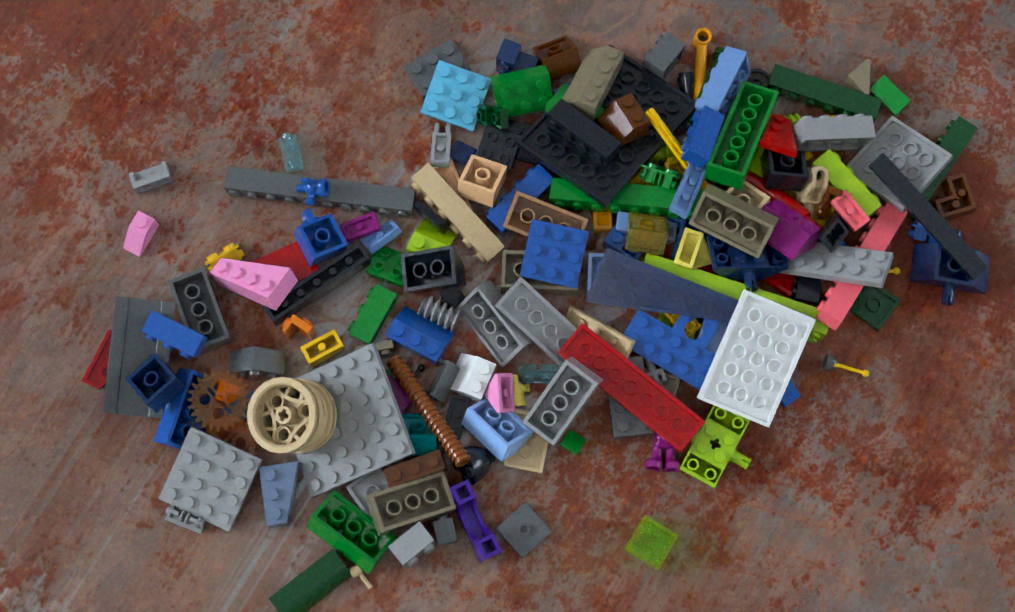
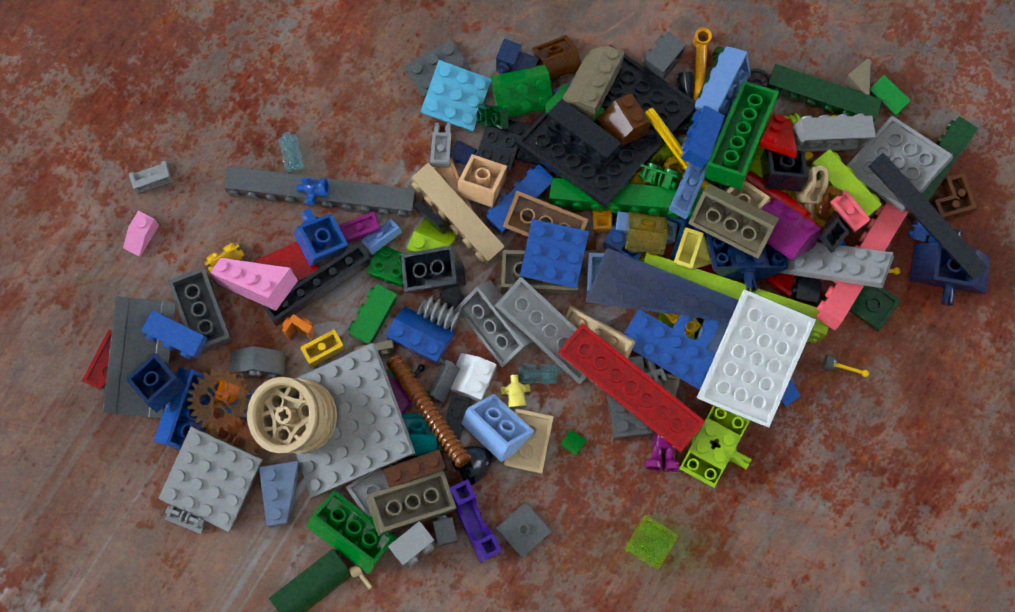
bright pink slope [484,373,515,413] -> none
light grey brick [522,356,603,446] -> none

